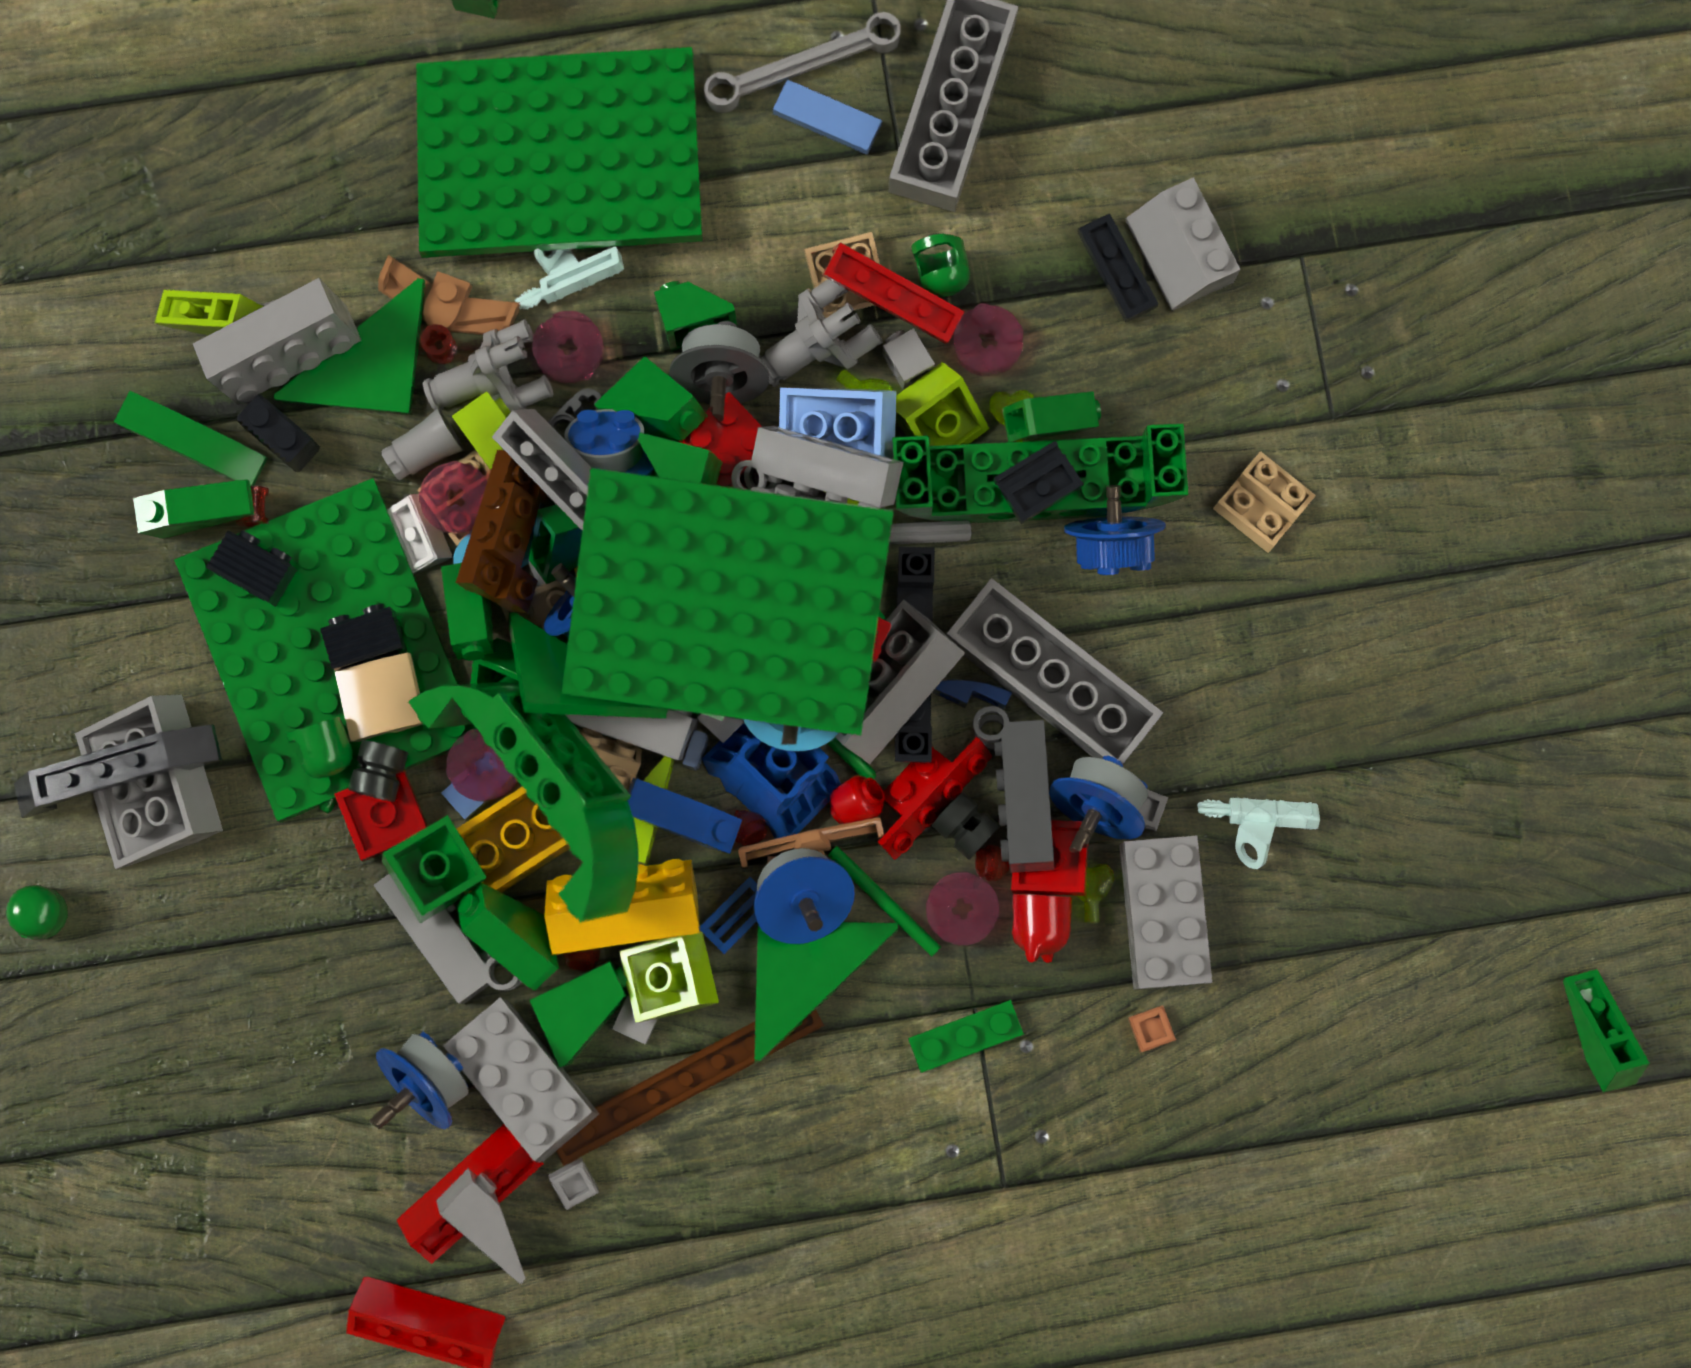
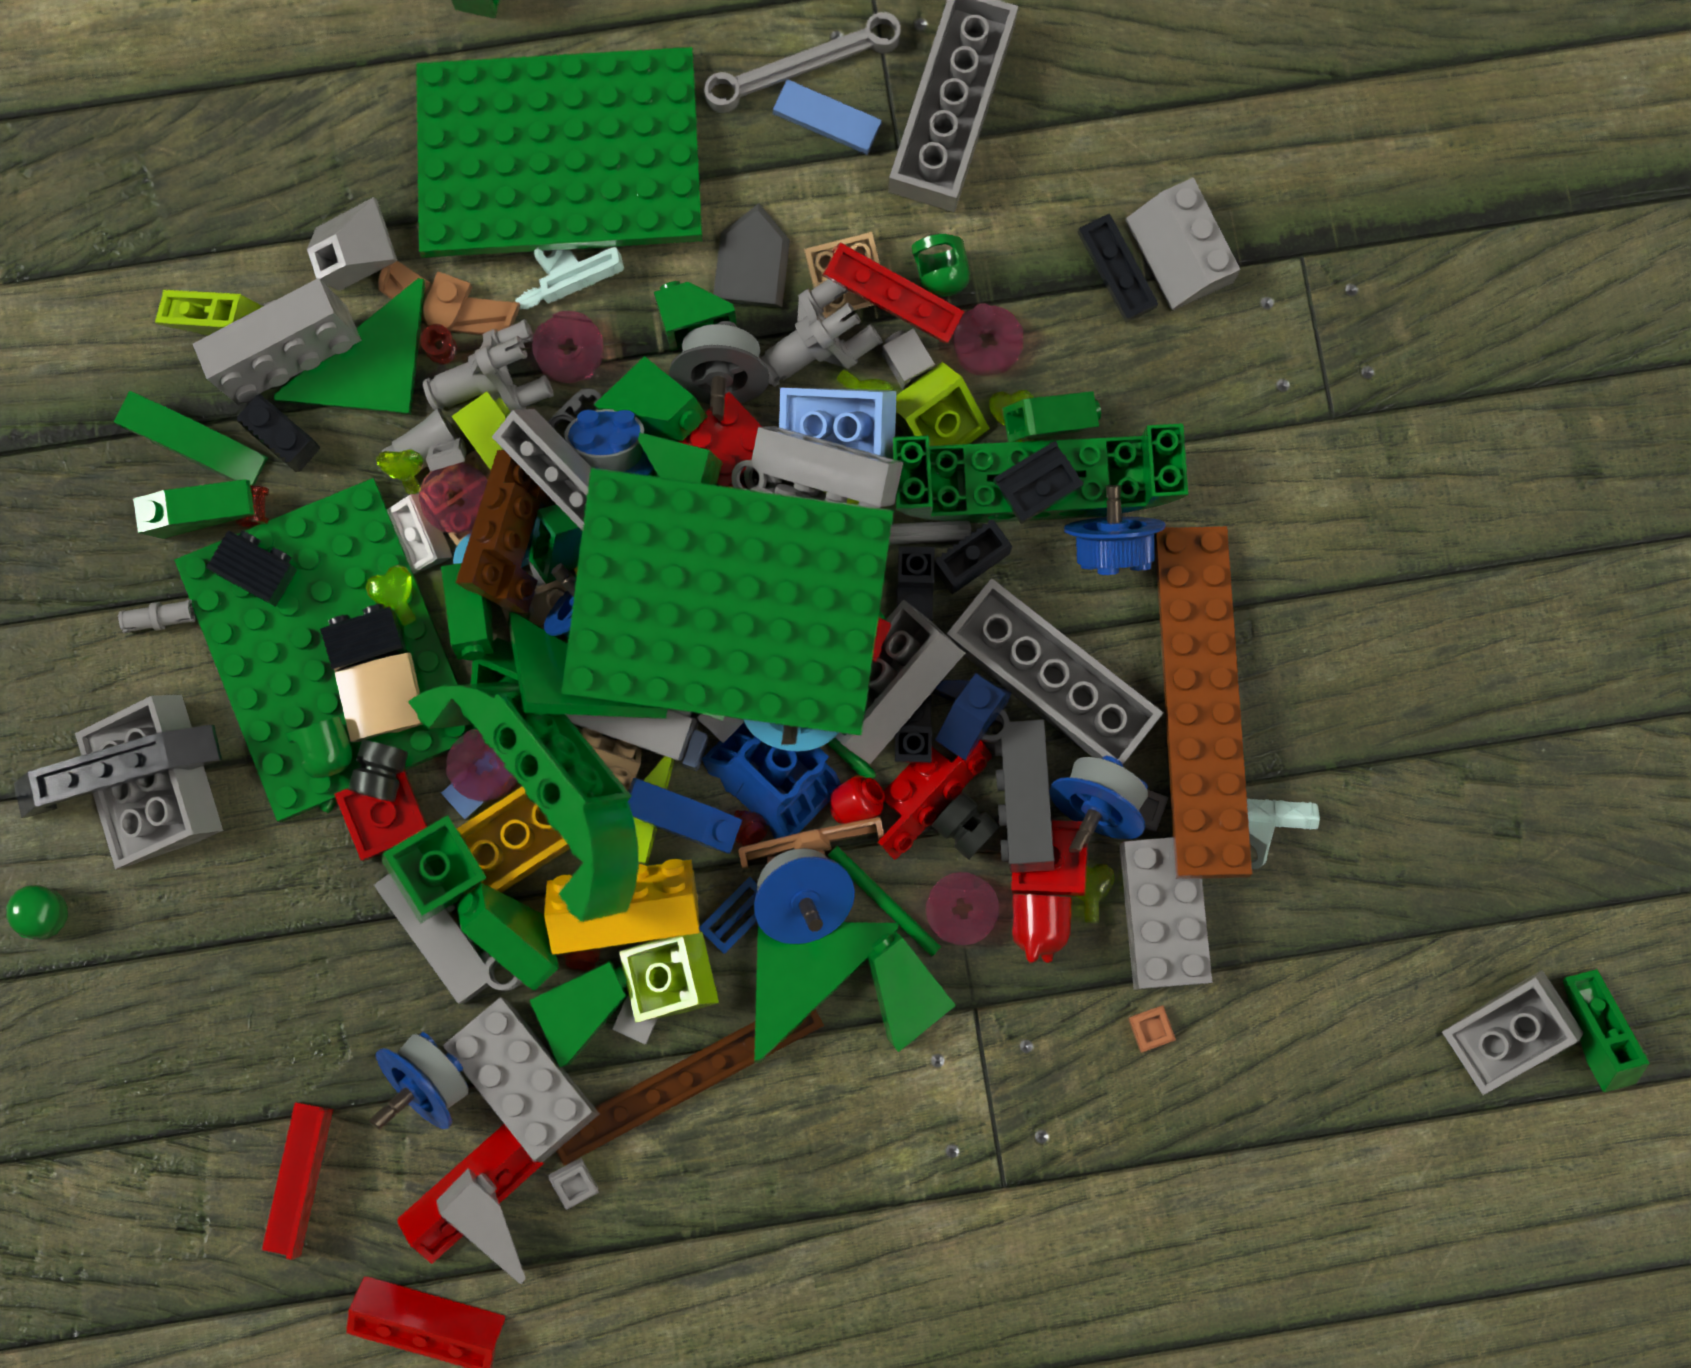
green plate [908,1000,1024,1073] -> none
clear red plate [975,845,1010,881] -> none
tan slope [1213,451,1316,553] -> none
none -> light grey pin [118,599,196,633]
none -> red panel [262,1102,334,1260]
none -> light grey slope [307,197,397,291]
none -> clear neon green rock [366,565,416,626]
none -> clear neon green rock [376,449,424,495]
none -> light grey tile [426,438,467,472]
none -> dark grey tile [713,203,790,308]
none -> green slope [868,932,956,1052]
none -> black brick [934,520,1012,595]
none -> dark blue slope [935,673,1007,761]
none -> dark orange plate [1155,526,1252,879]
none -> light grey slope [1442,970,1584,1095]

